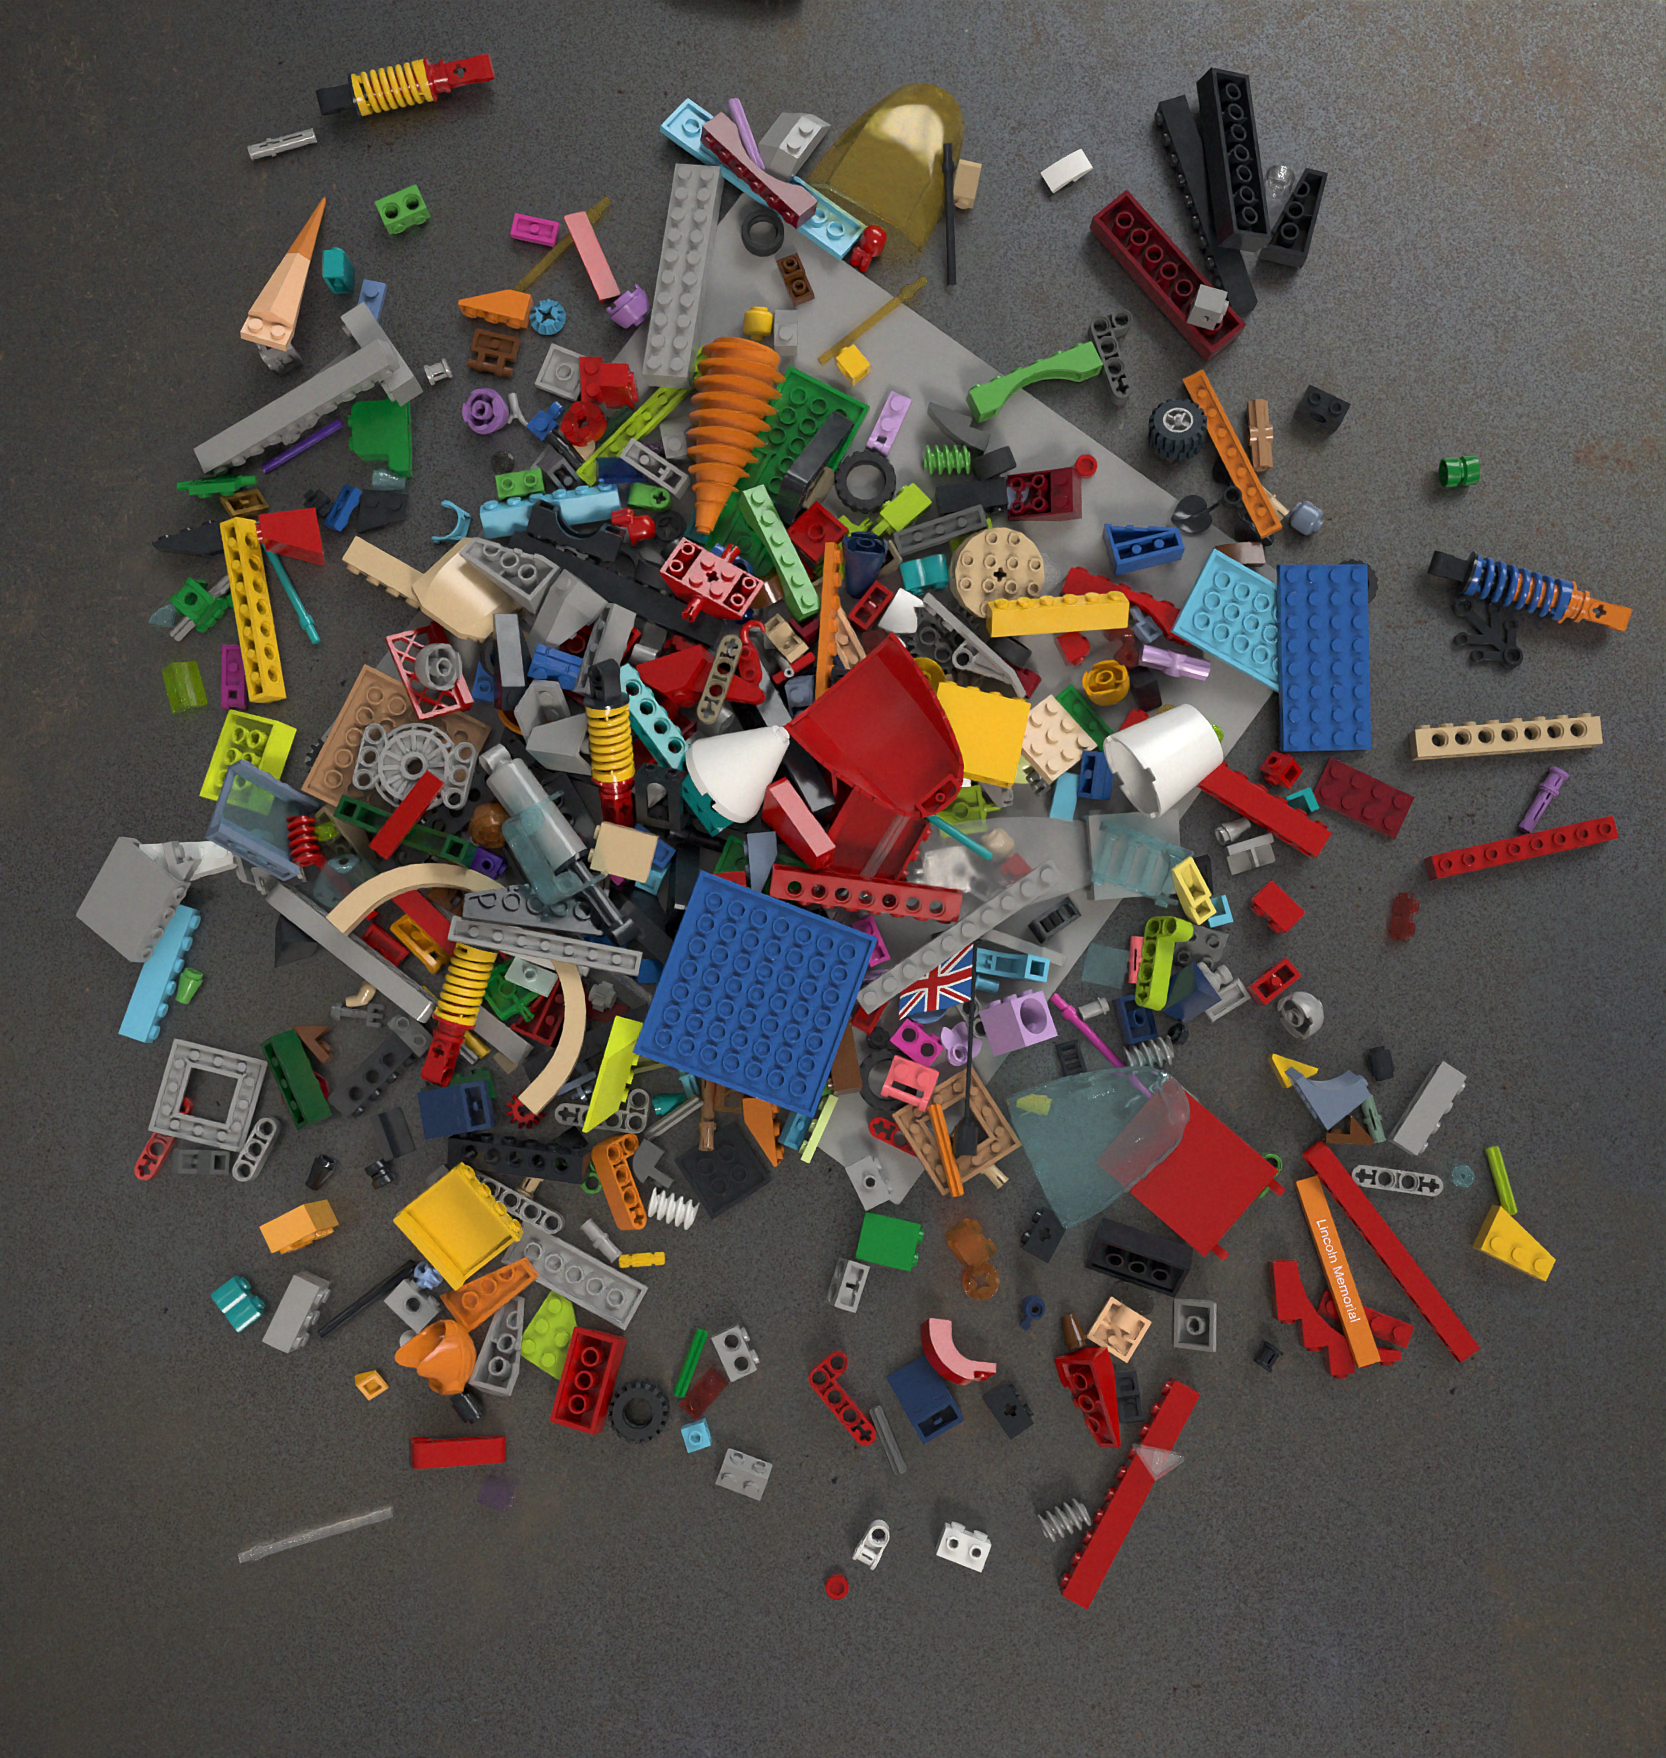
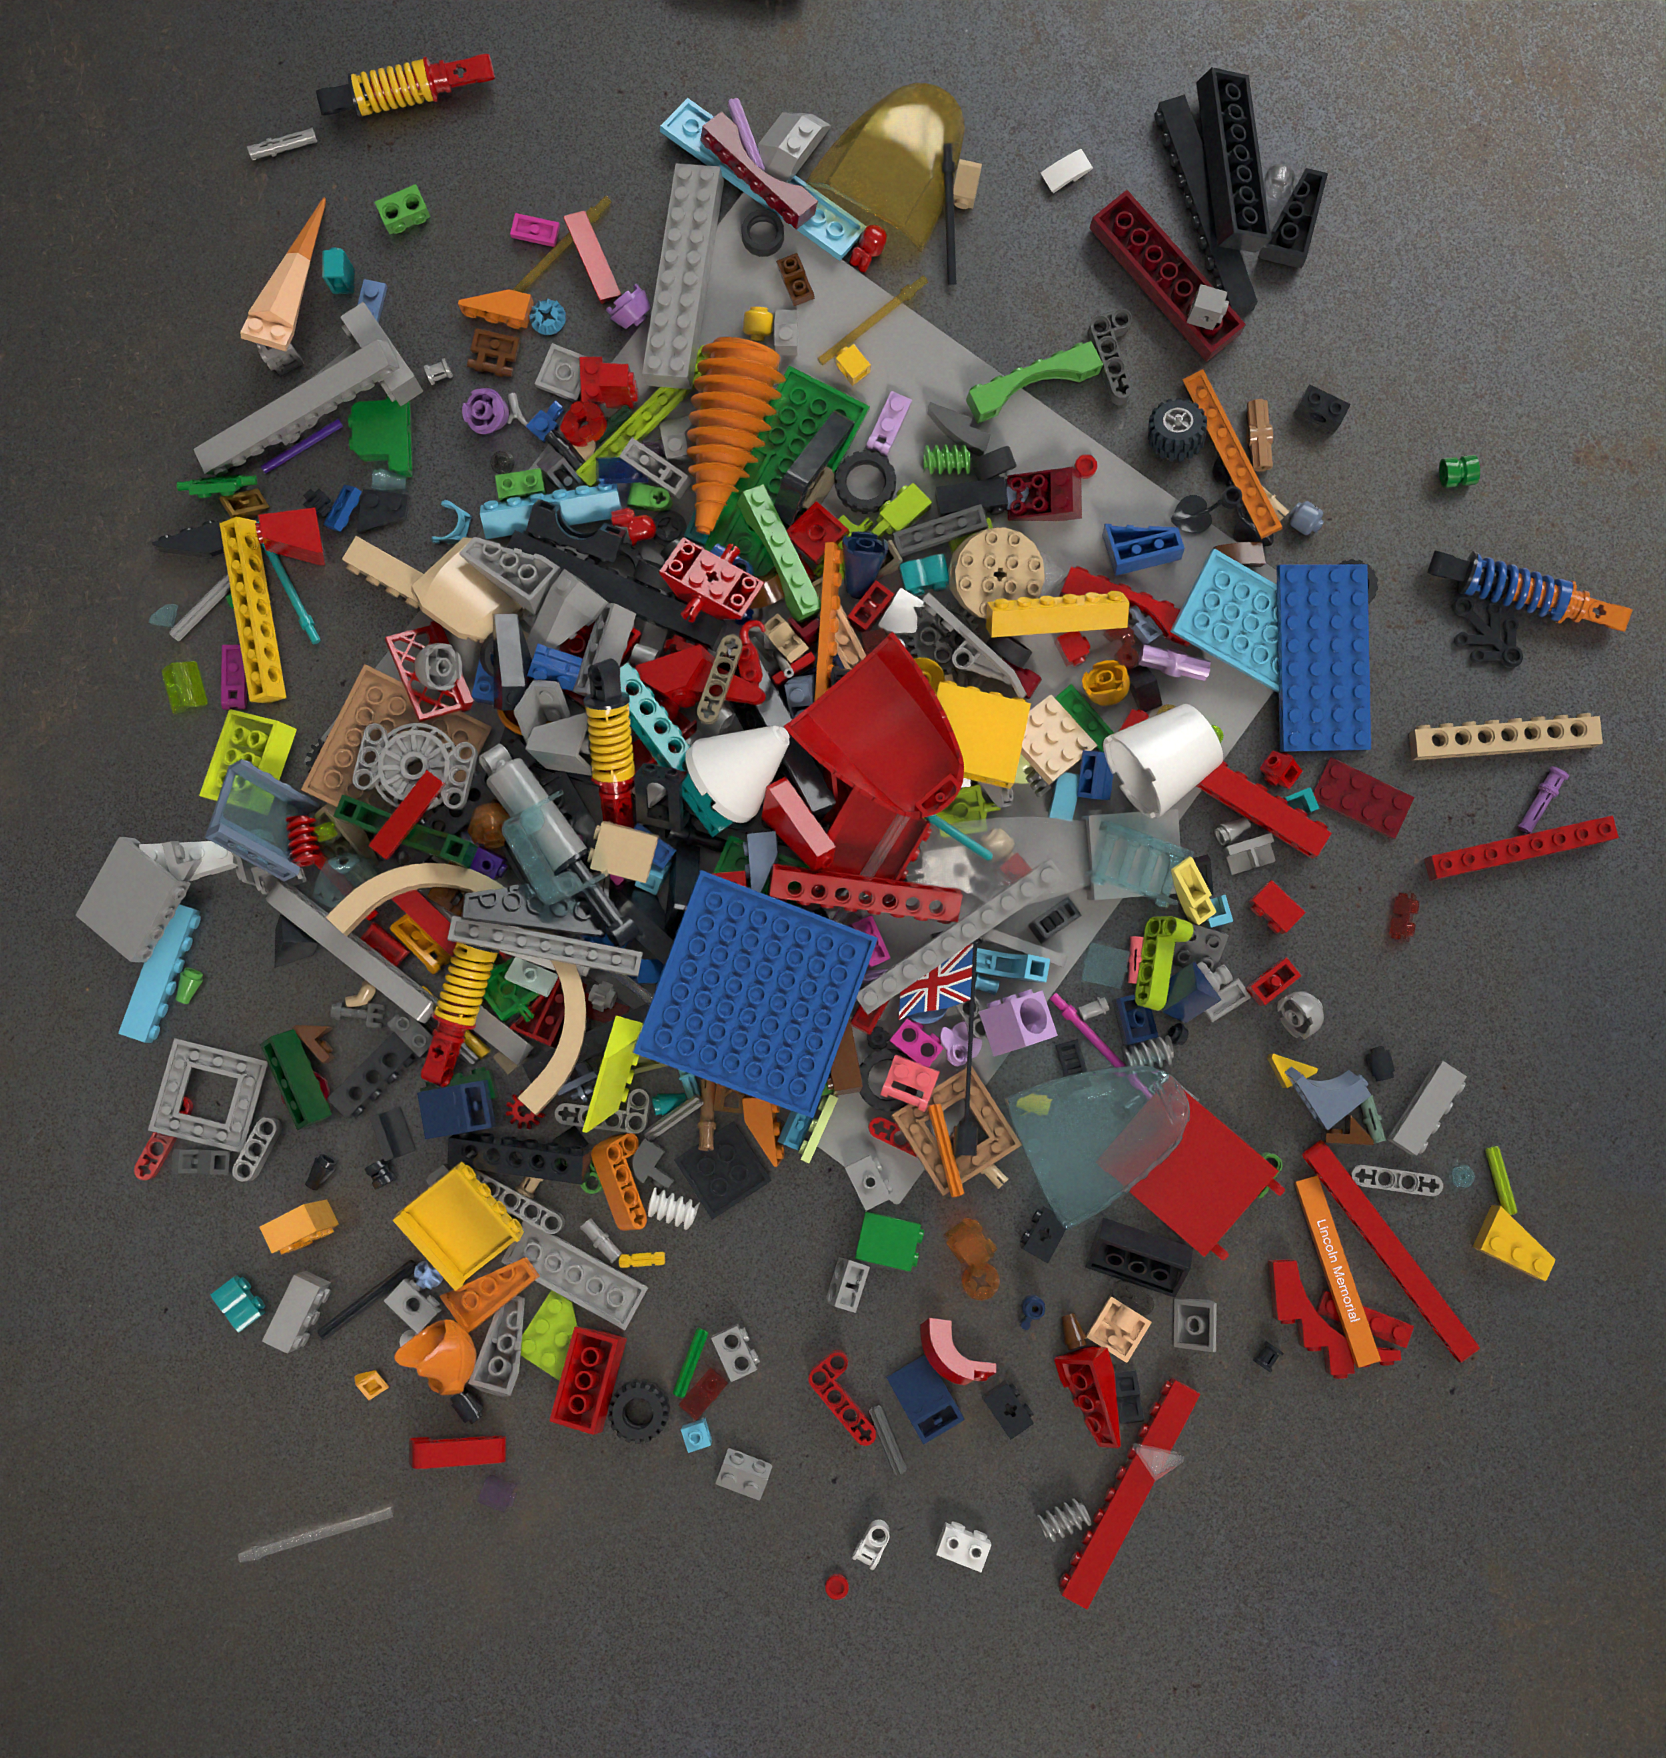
green piece [168,577,229,633] -> none

